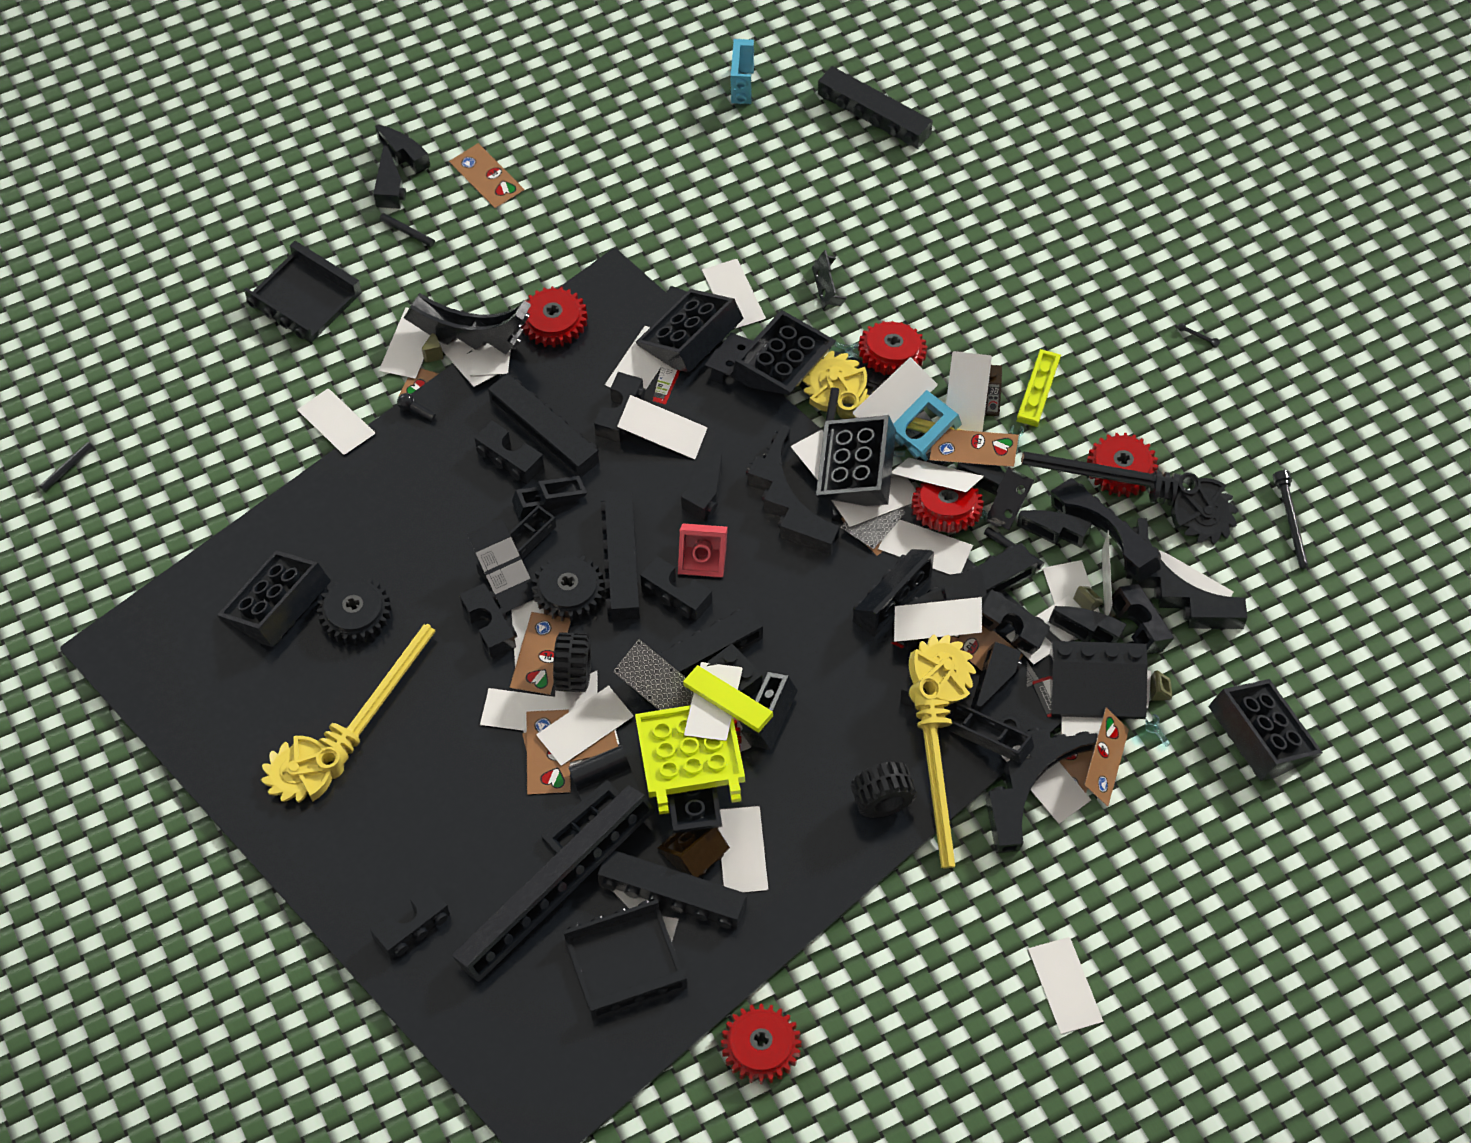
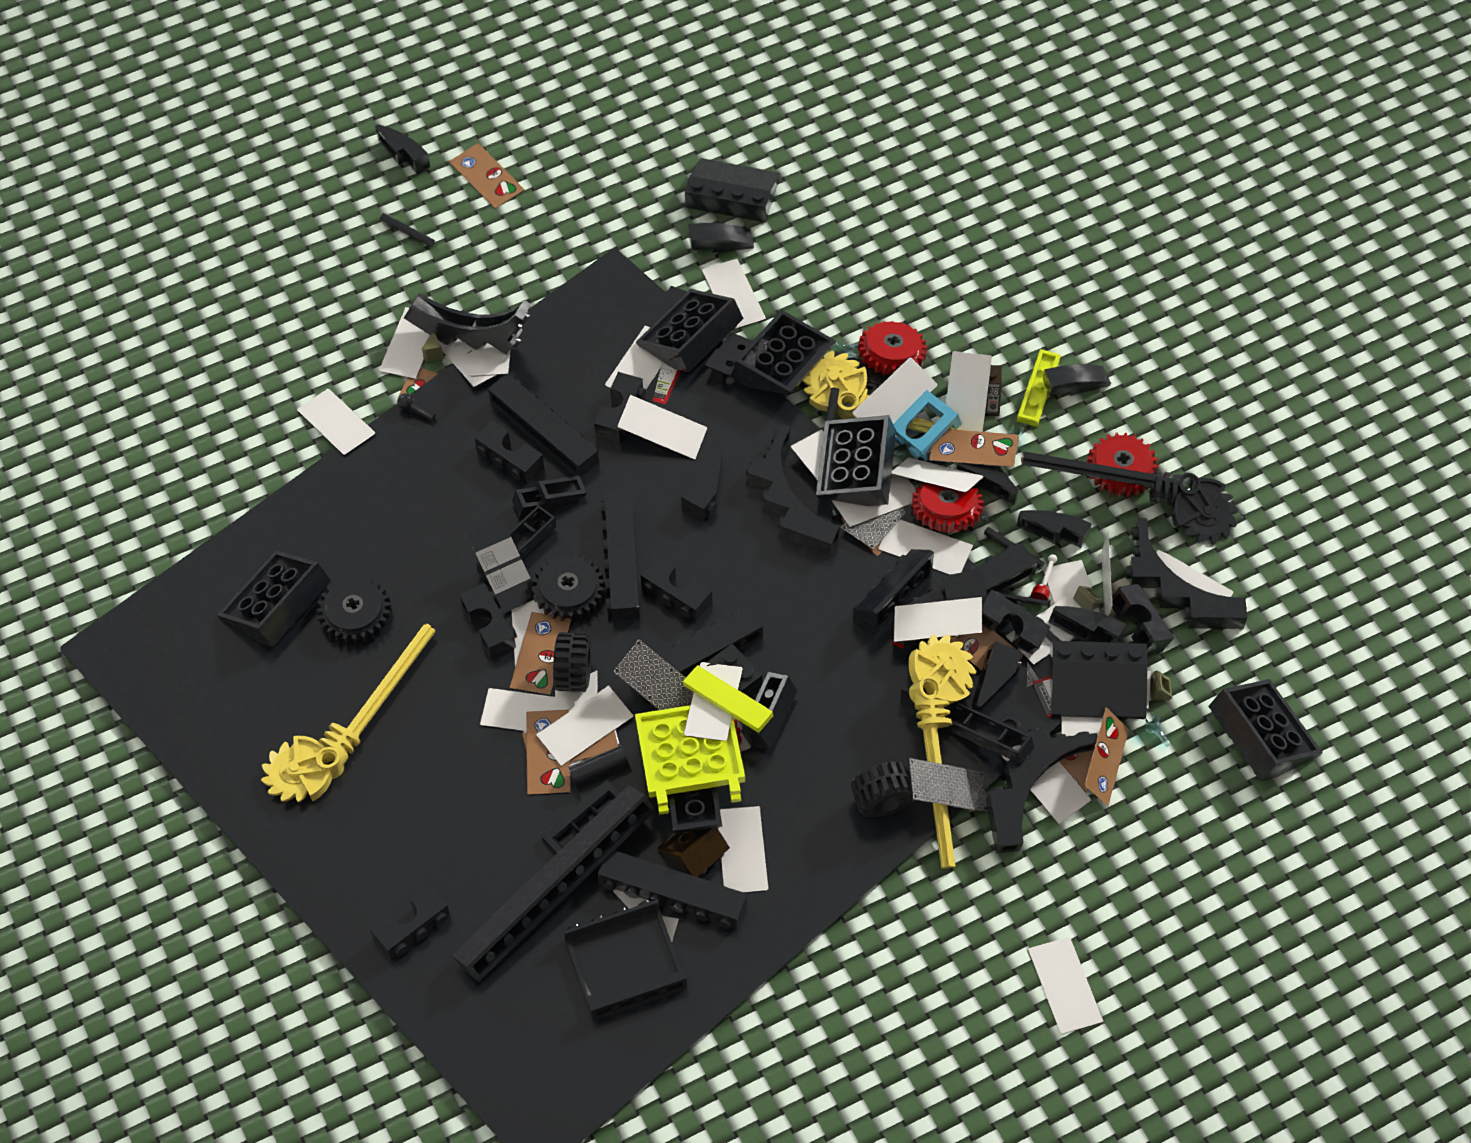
black bar [39,442,94,492] -> none
black panel [244,241,362,343] -> none
black slope [373,146,406,209] -> none
red gear [521,286,588,347] -> none
coral slope [678,524,728,577] -> none
red gear [721,1004,801,1084] -> none
medium azure panel [731,39,754,104] -> none
black piece [812,250,847,309] -> none
black brick [818,66,933,149] -> none
black piece [986,467,1034,530] -> none
black arch [1051,478,1161,583] -> none
black hinge [1178,323,1220,347] -> none
black piece [1272,470,1308,569] -> none
none -> black slope [685,158,780,223]
none -> black slope [688,223,754,253]
none -> flat silver sticker [909,758,987,812]
none -> black piece [1002,593,1051,608]
none -> hinge [1030,554,1057,601]
none -> black slope [1043,364,1111,397]

